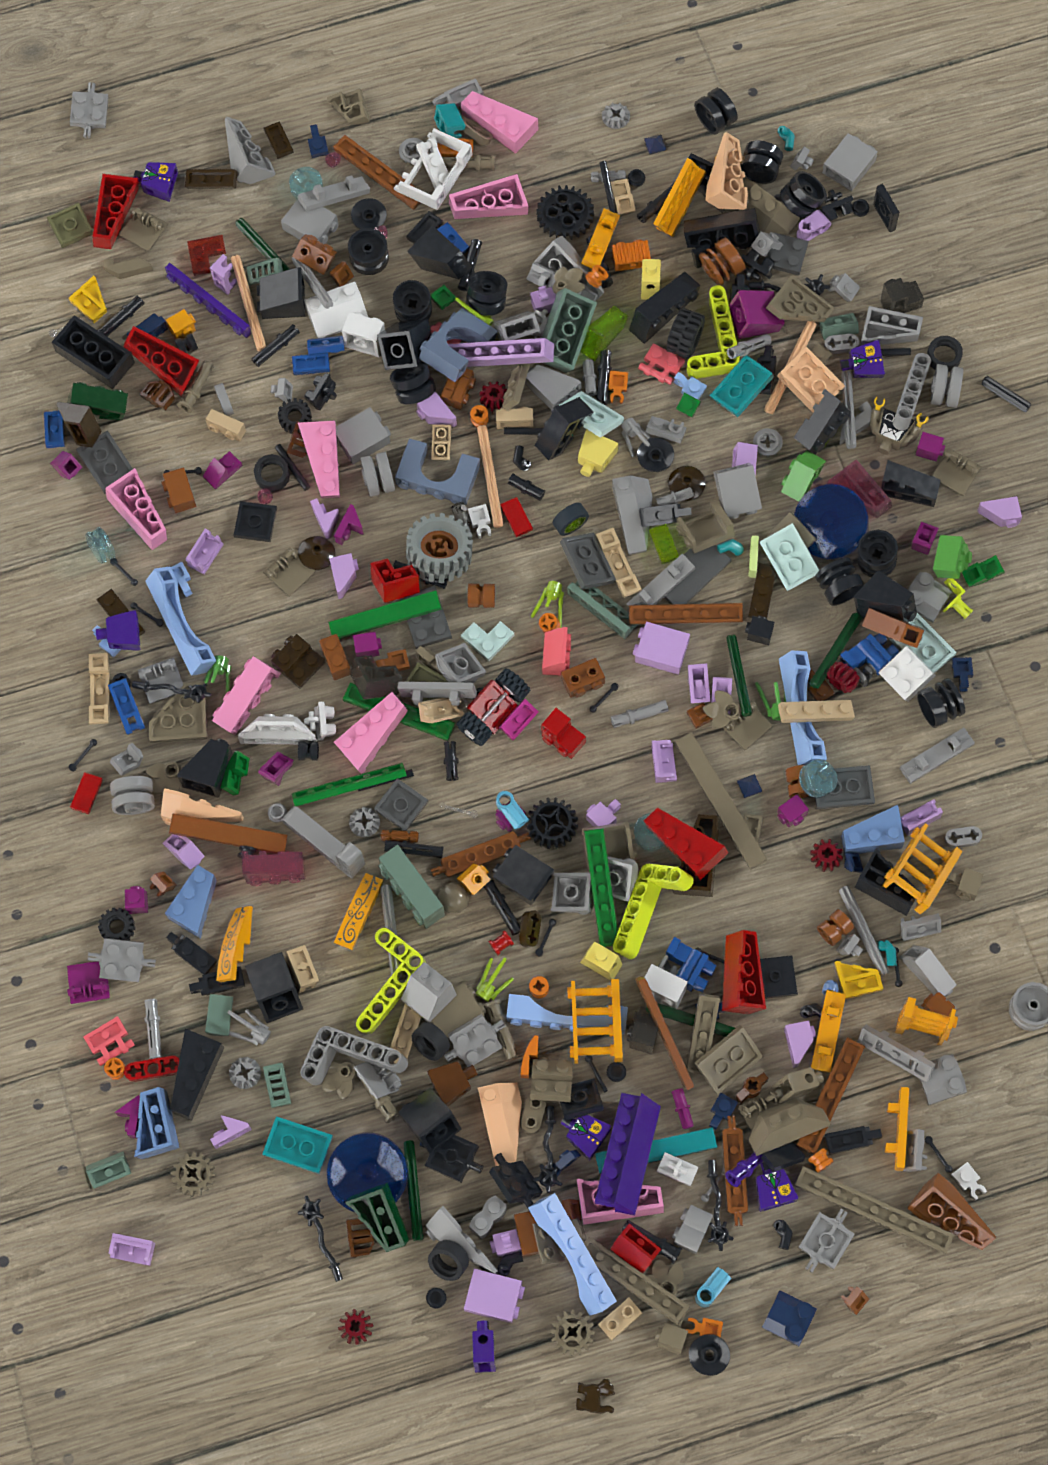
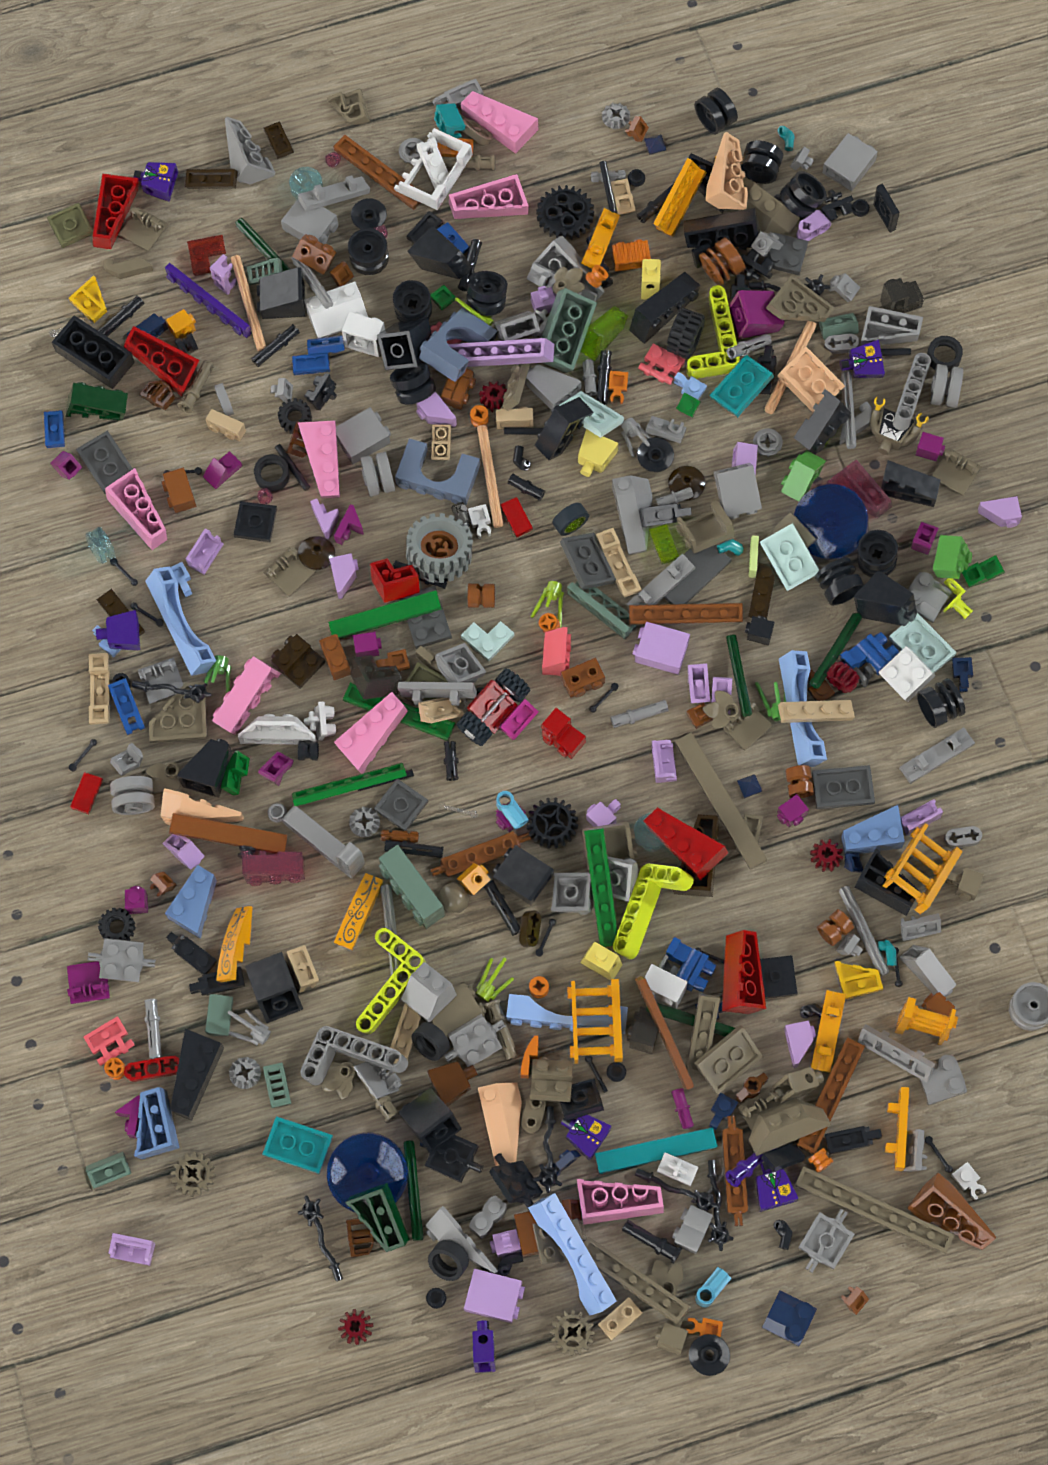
dark brown slope [56,402,102,448] -> none
light grey plate [70,82,109,139] -> none
lavender slope [210,1115,252,1149] -> none
dark blue plate [308,124,329,158] -> none
red bush [488,930,514,956] -> none
dark brown animal [576,1379,615,1414] -> none
dark purple slope [595,1093,661,1216] -> none
red brick [610,1224,661,1274] -> none
clear light blue head [799,759,837,798] -> none
medium blue hinge [822,980,839,995] -> none
dark orange slope [862,608,924,648] -> none
black axle [981,376,1031,412] -> none
none -> dark orange tile [625,116,649,142]
none -> black piece [635,1169,720,1212]

